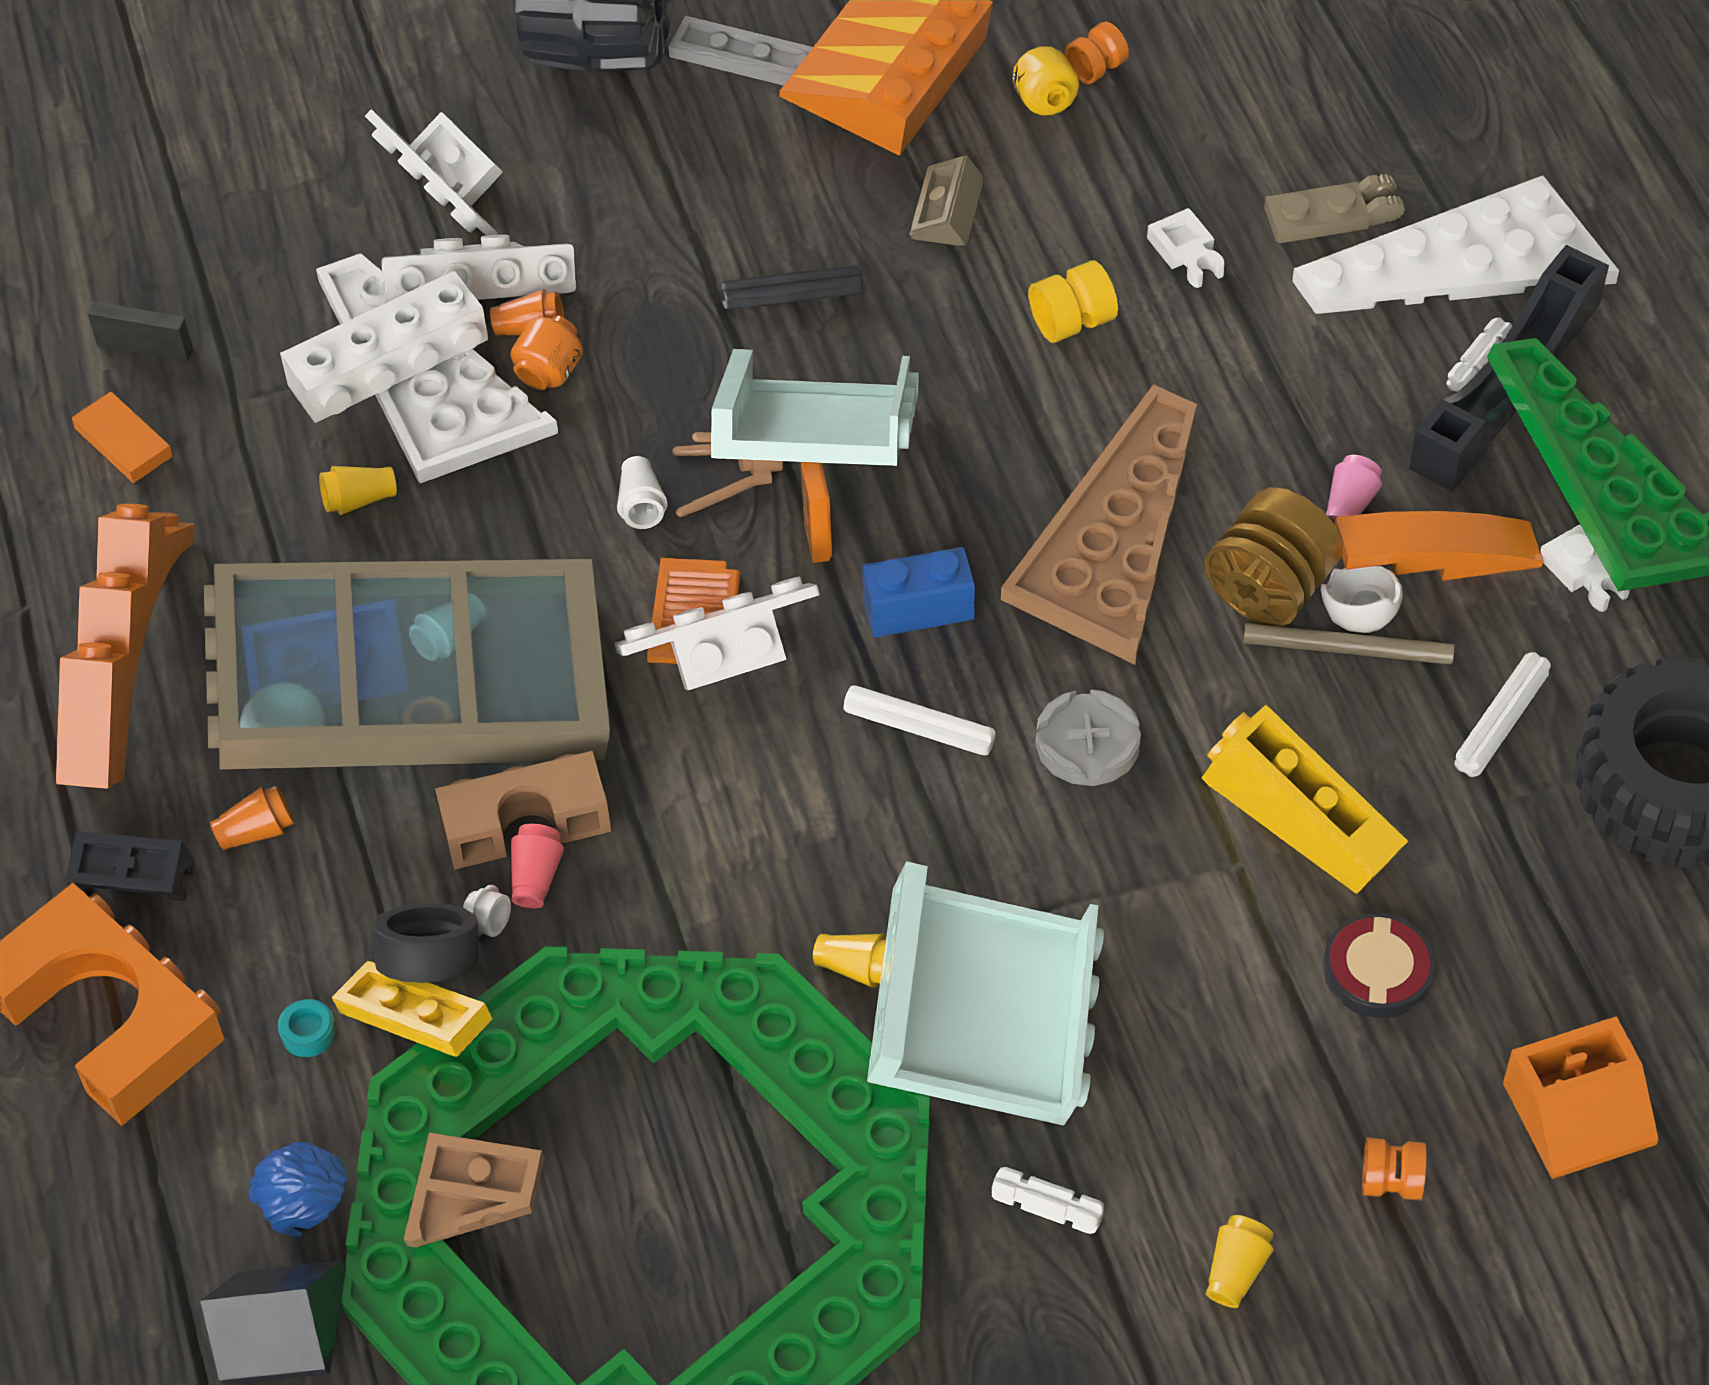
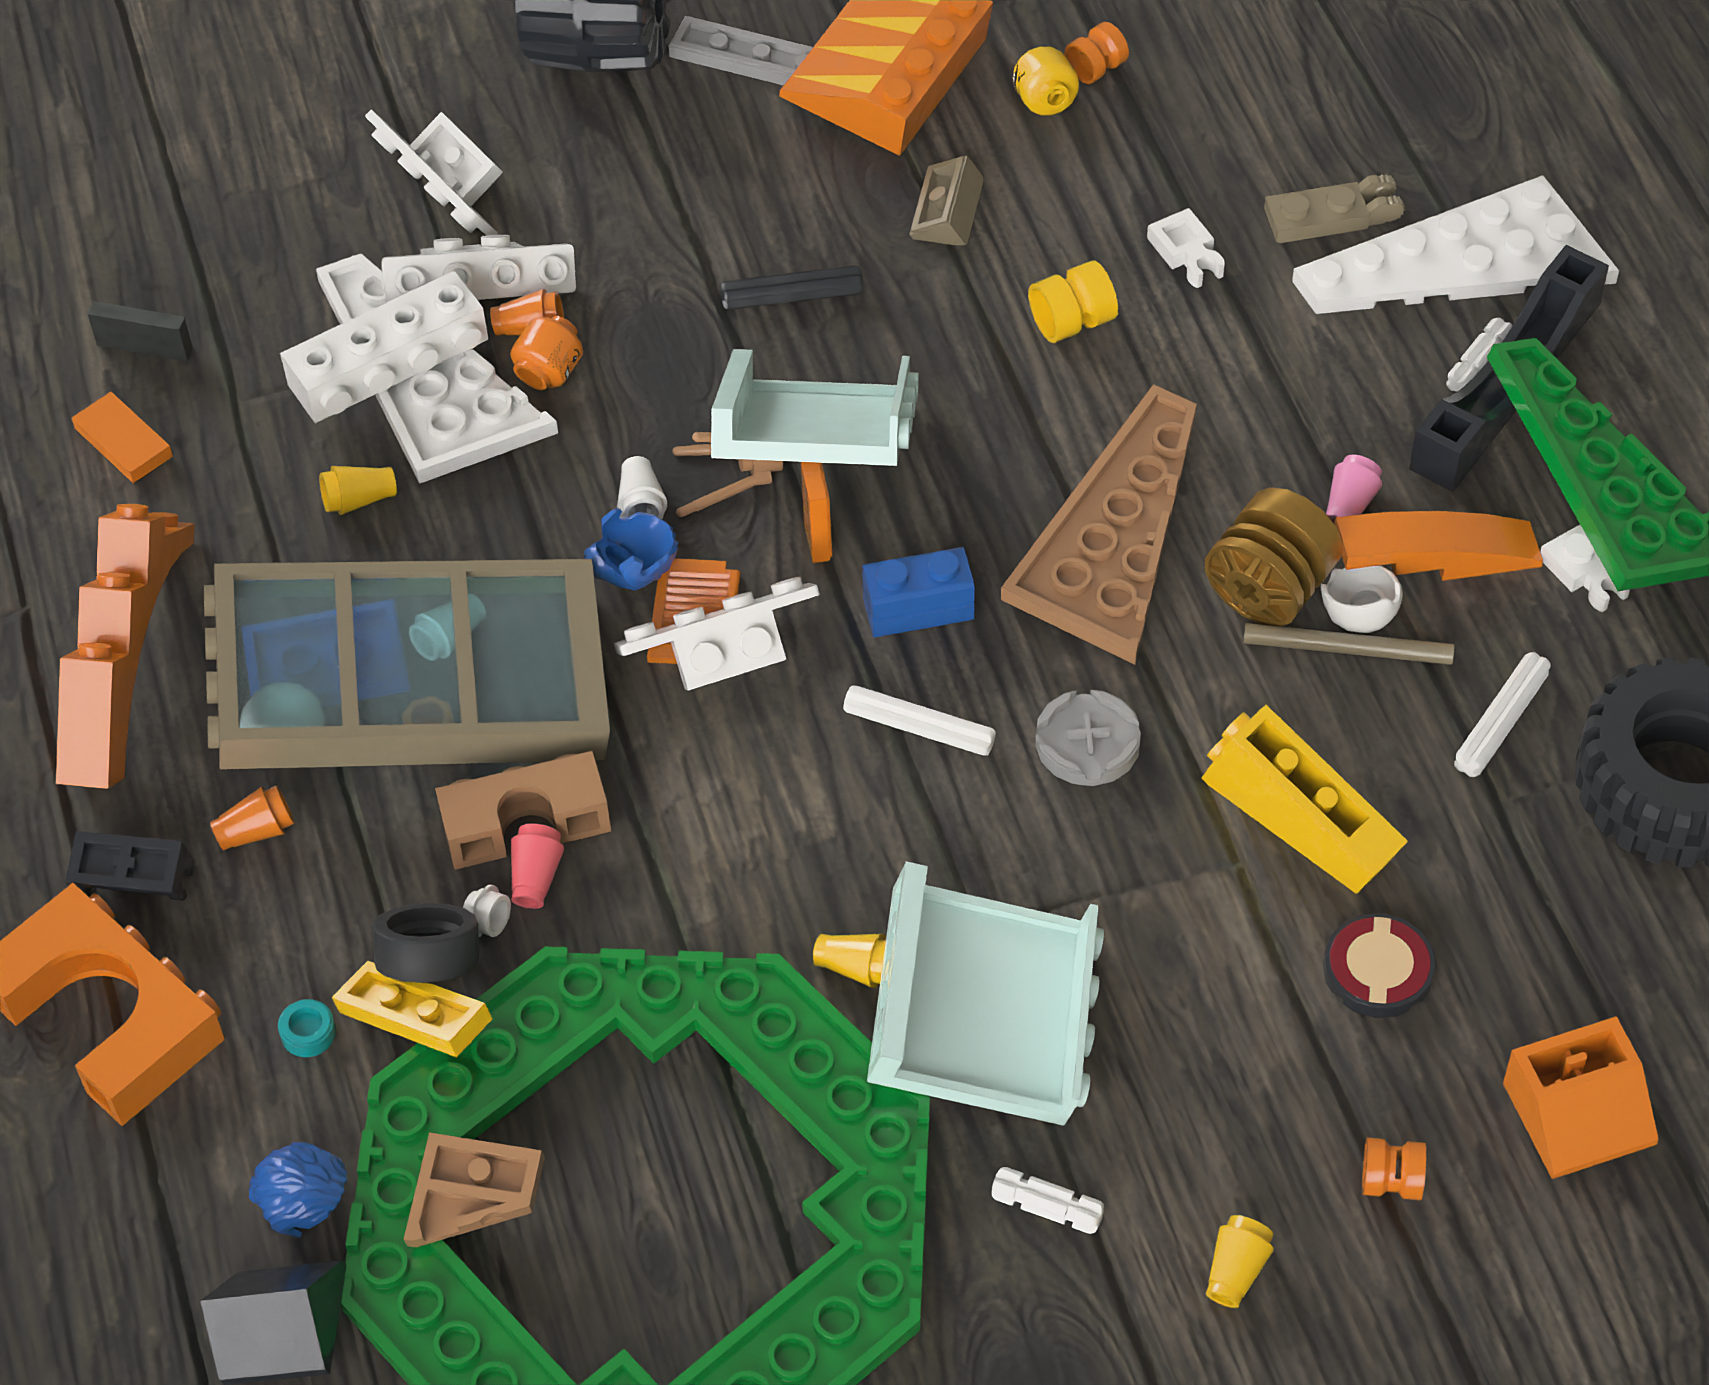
none -> blue hair [584,508,679,591]

